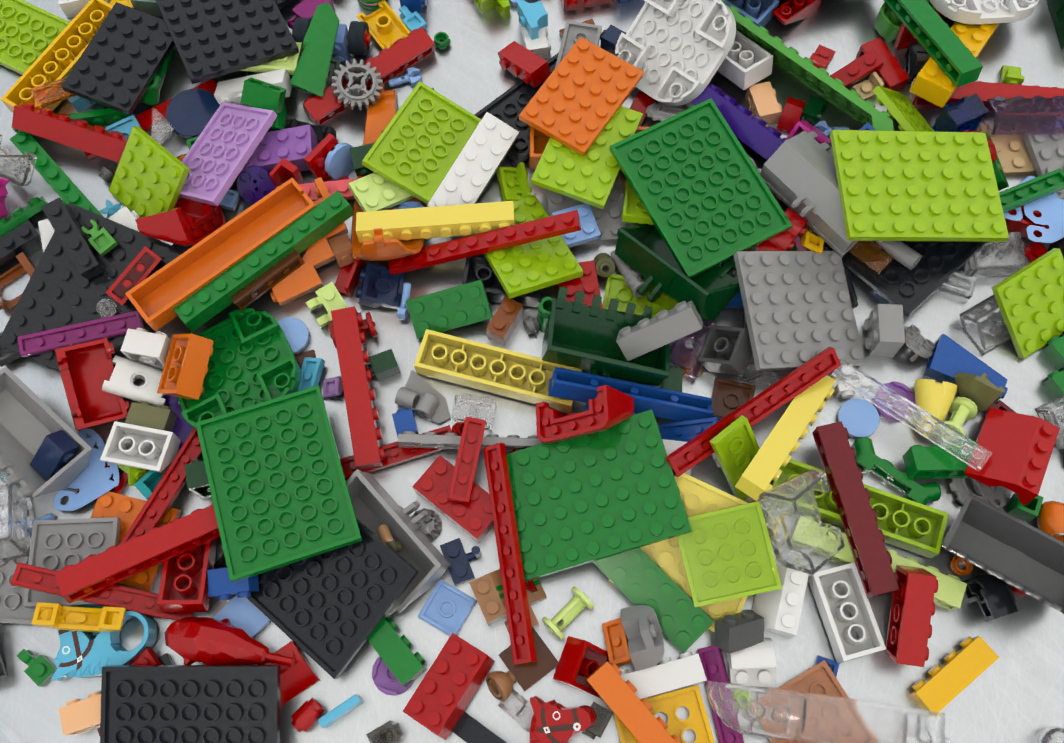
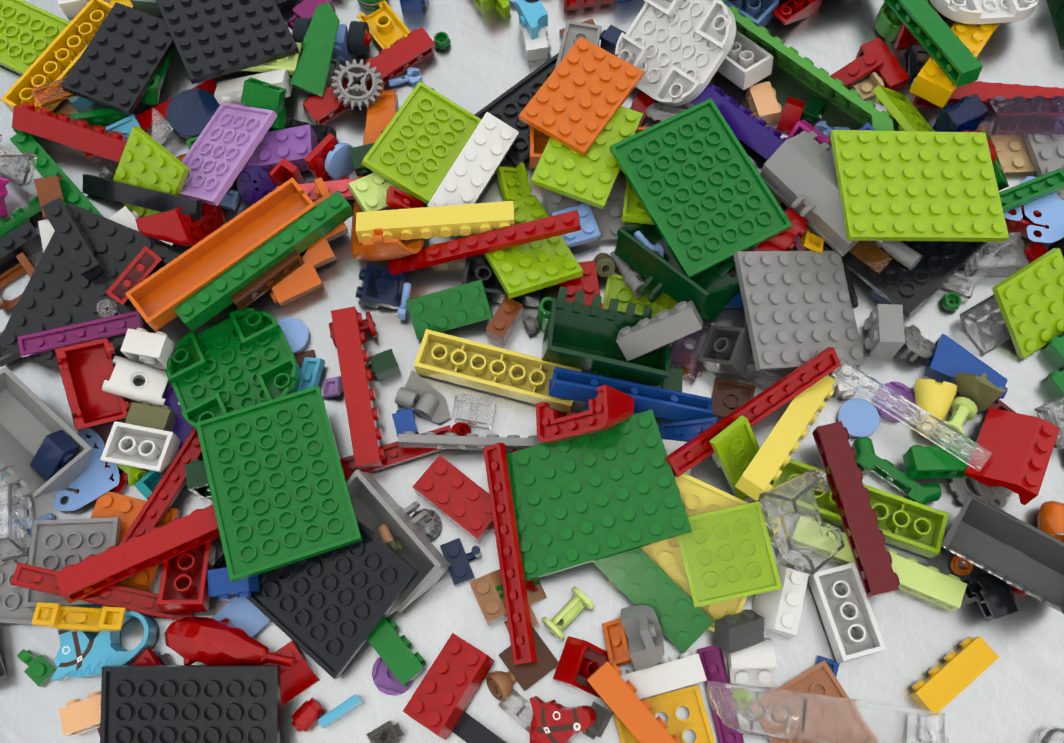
bright green plate [81,219,118,256] -> none
medium azure plant [99,200,122,219] -> none
orange slope [157,333,214,400] -> none
yellowish green plate [306,282,348,328] -> none
nougat brick [328,233,355,268] -> none
red panel [334,259,365,298] -> none
medium azure plate [399,5,427,32] -> none
light blue tile [418,579,477,636] -> none
red plate [448,416,486,504] -> none
red brick [498,41,551,88] -> none
red plate [809,44,836,70] -> none
red brick [885,565,938,667] -> none
lime bracket [999,65,1025,85] -> none
green brick [1007,493,1044,522] -> none
none -> dark orange panel [34,175,65,218]
none -> black tile [82,174,202,220]
none -> red slope [386,186,423,210]
none -> light blue bar [634,231,664,257]
none -> green plate [941,292,961,311]

